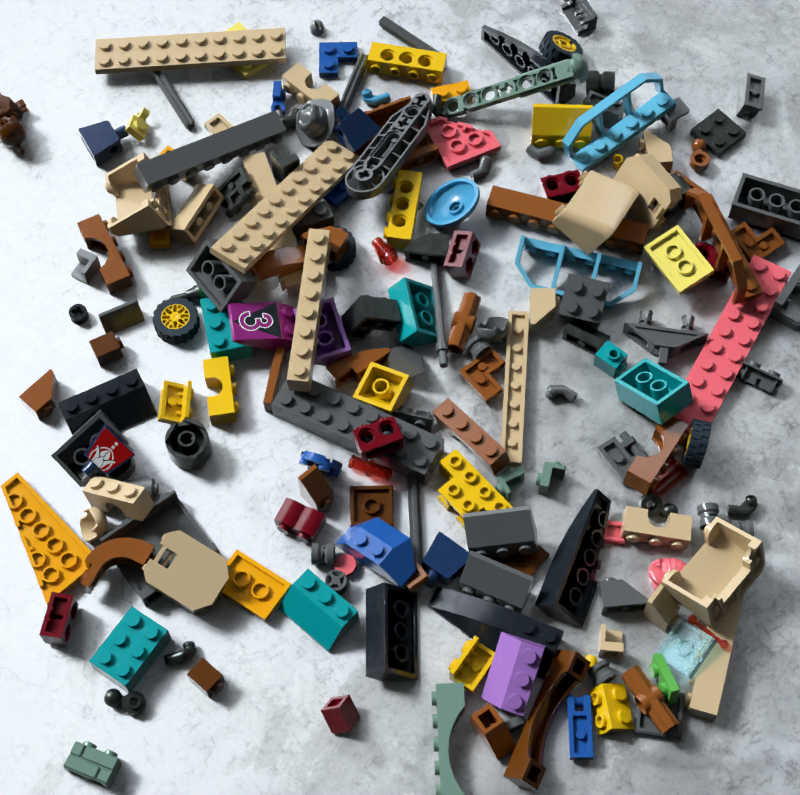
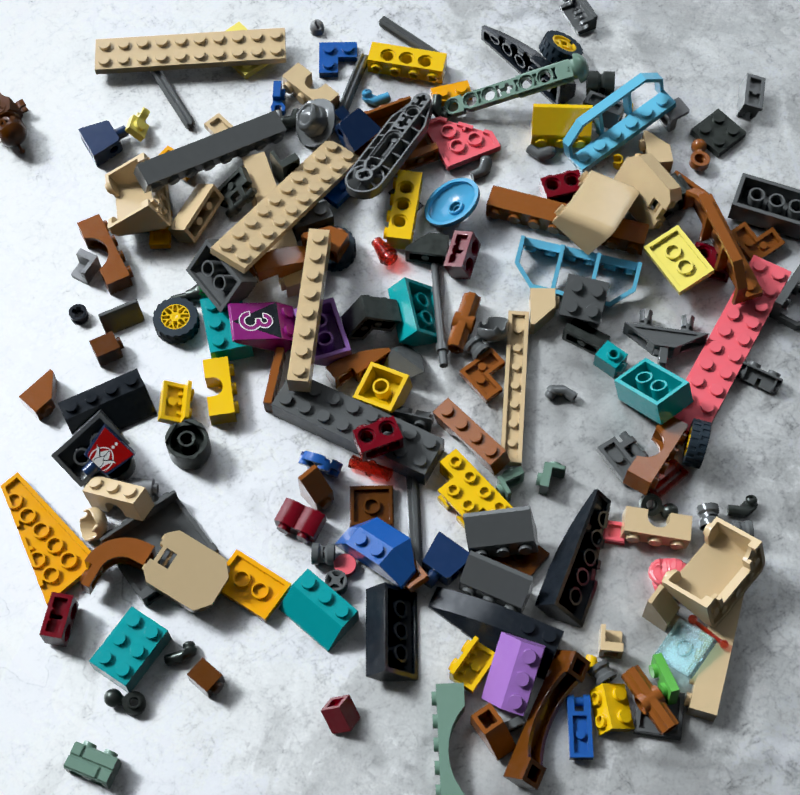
dark grey slope [597,577,648,615] -> none

